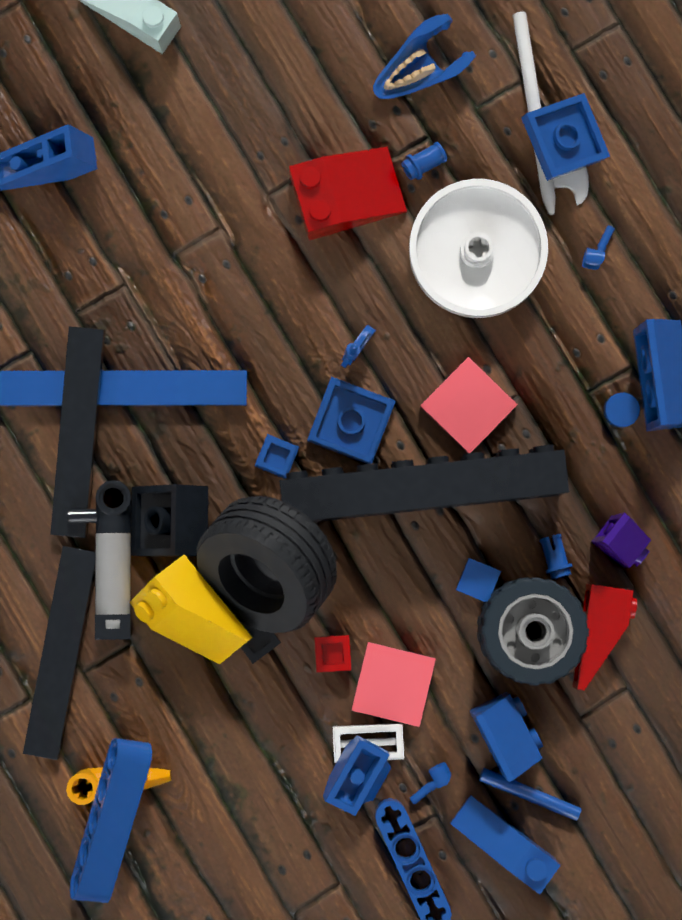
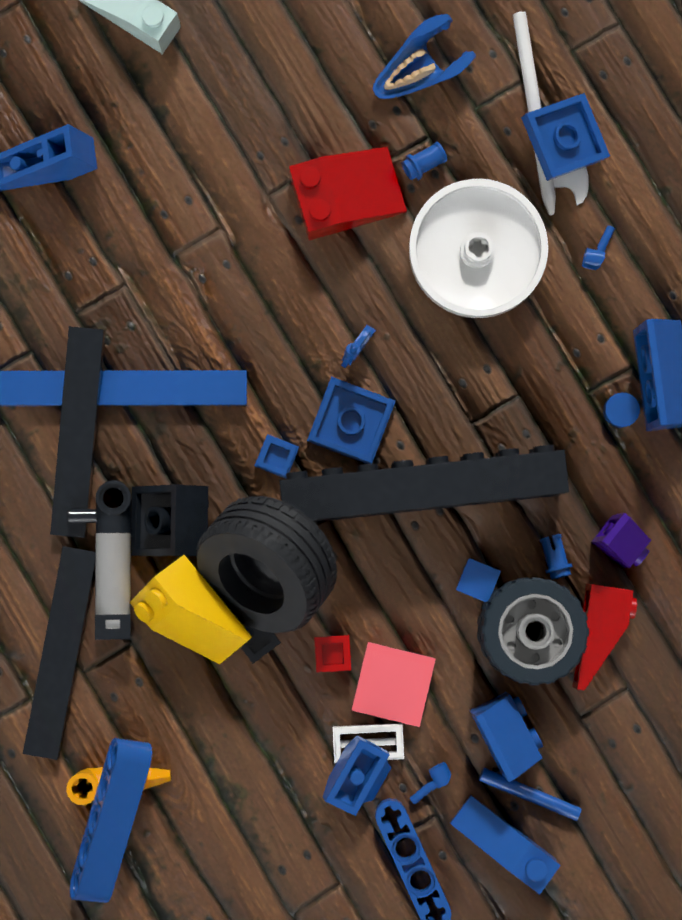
coral tile [420,357,518,453] -> none

